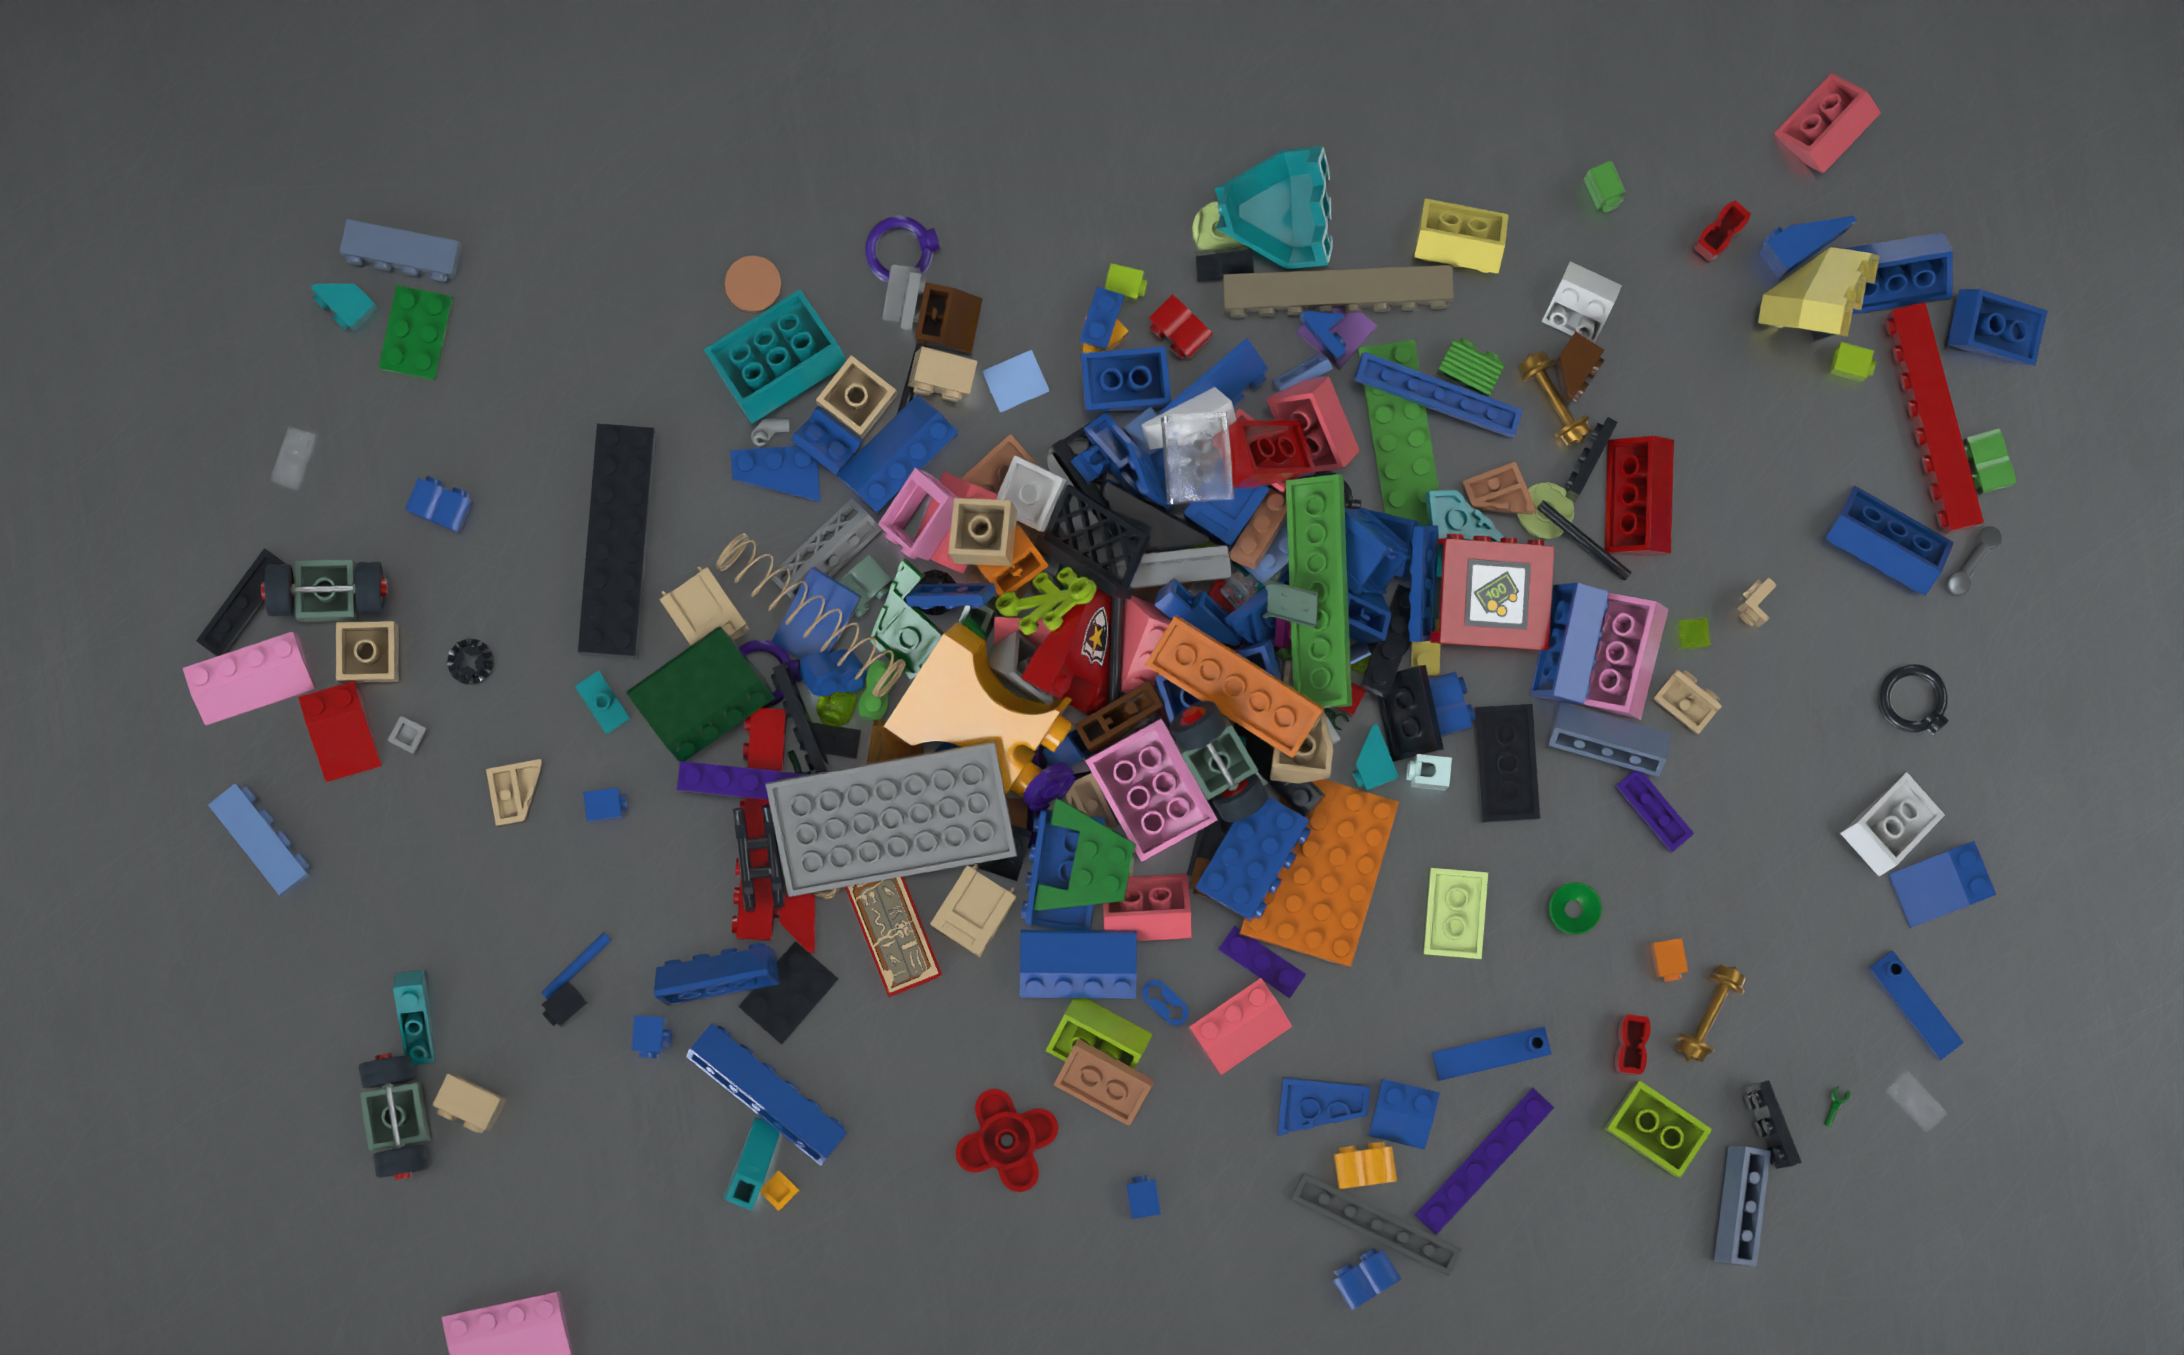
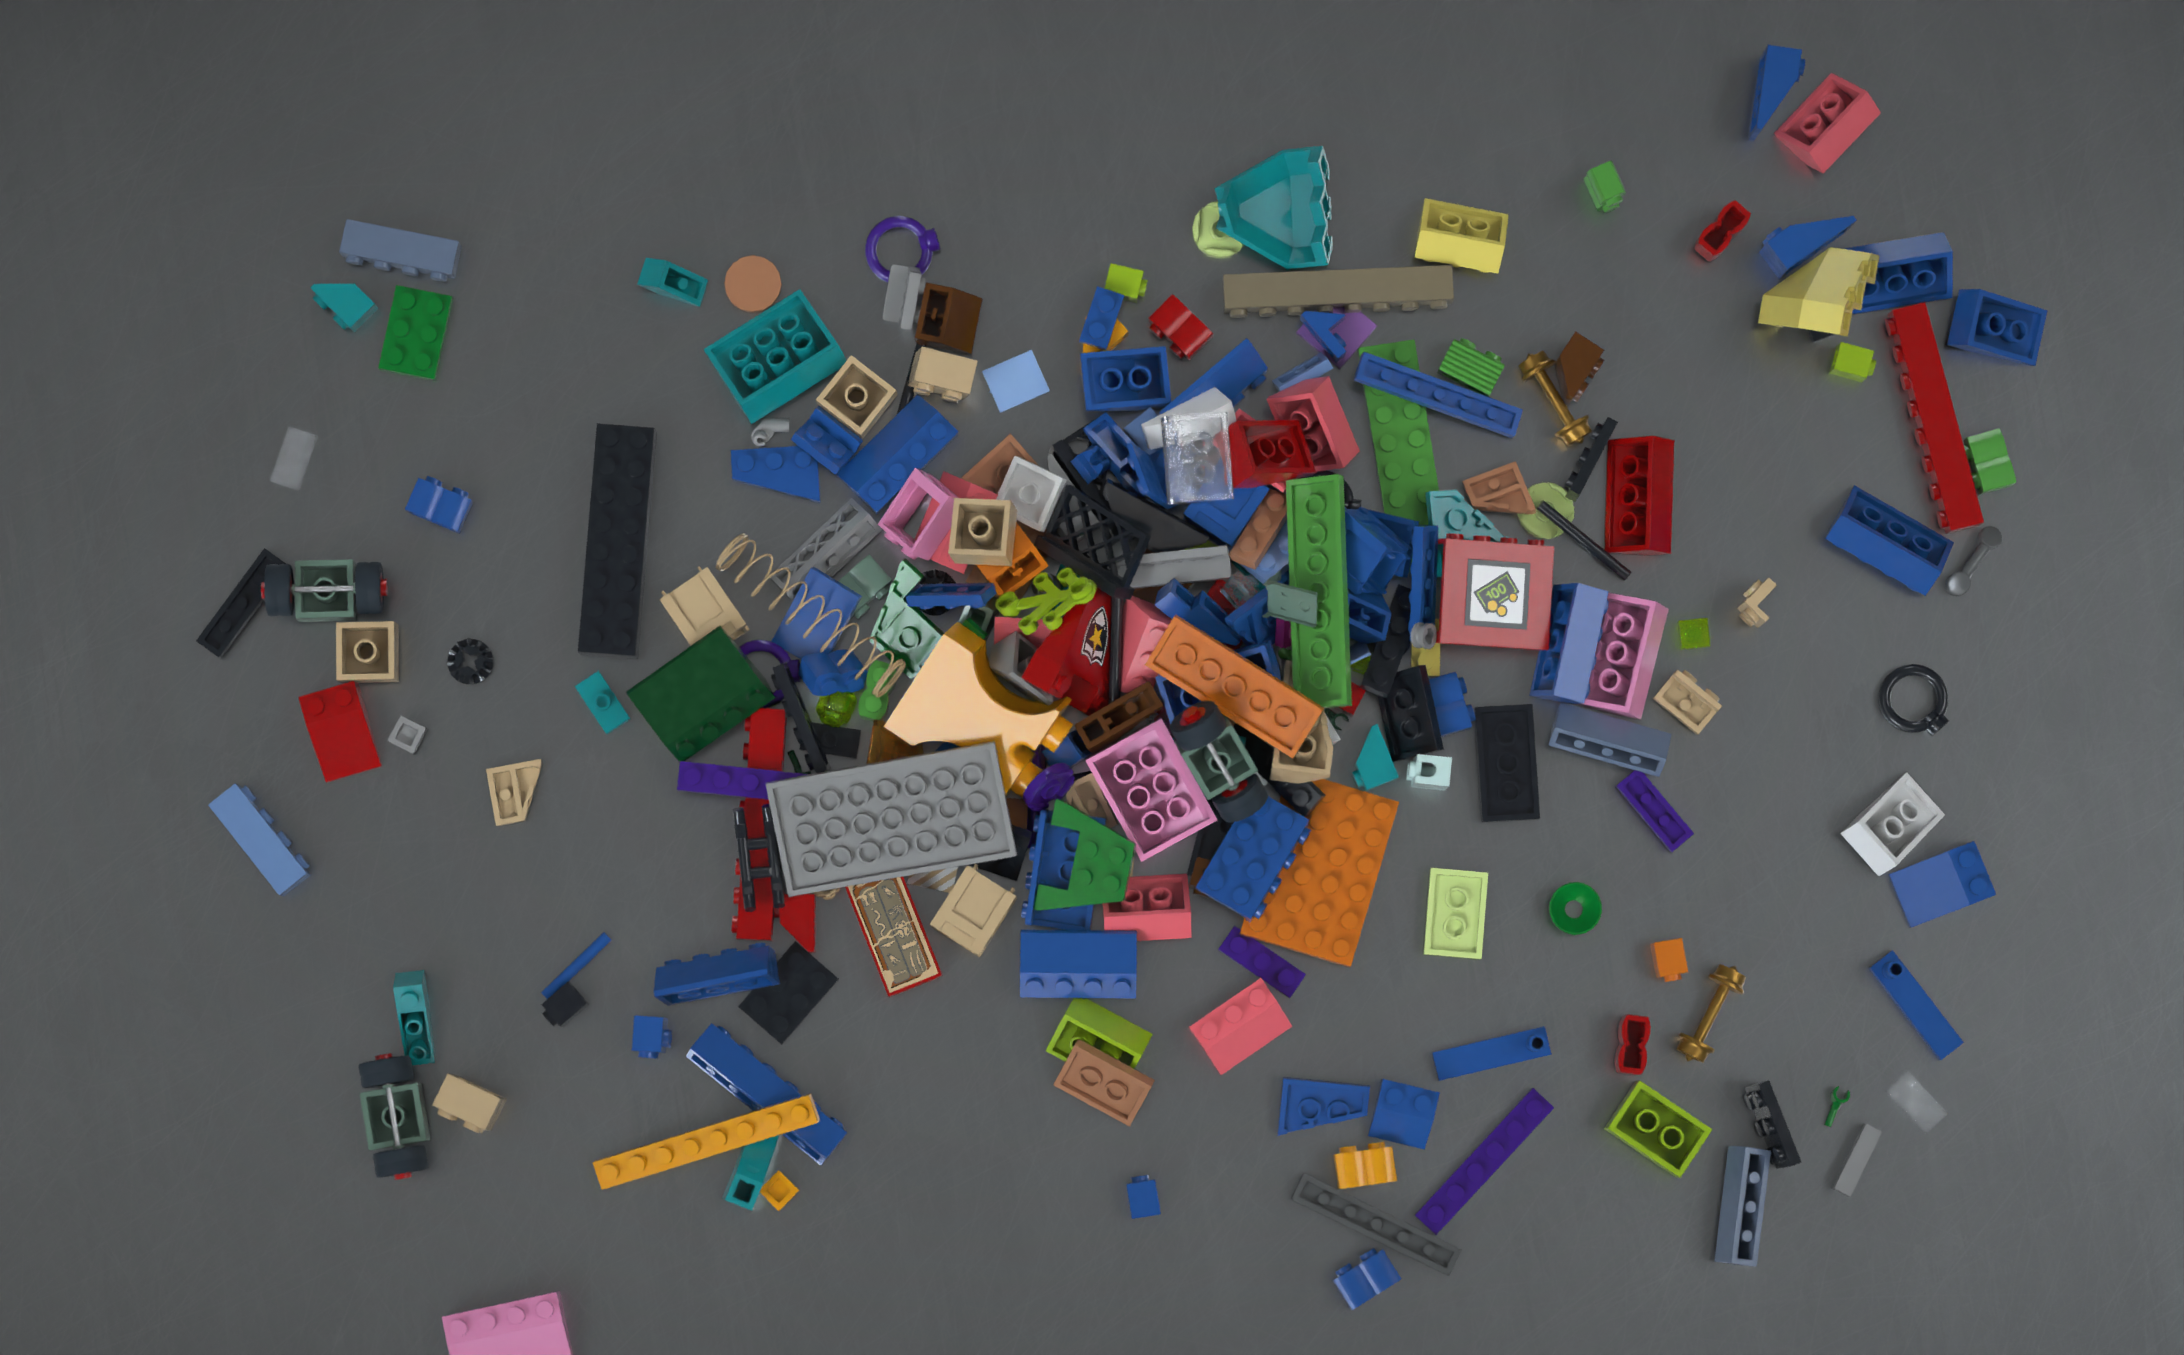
bright pink slope [182,631,315,726] -> none
blue brick [583,788,628,823] -> none
red plant [955,1089,1058,1192] -> none
blue beam [1142,980,1189,1026] -> none
black tile [1195,246,1254,281] -> none
white slope [1542,261,1622,343] -> none
none -> light orange plate [592,1093,820,1190]
none -> teal slope [637,258,708,307]
none -> sticker [907,867,958,893]
none -> light grey bush [1411,622,1437,649]
none -> blue slope [1748,45,1805,141]
none -> light grey piece [1832,1123,1882,1197]

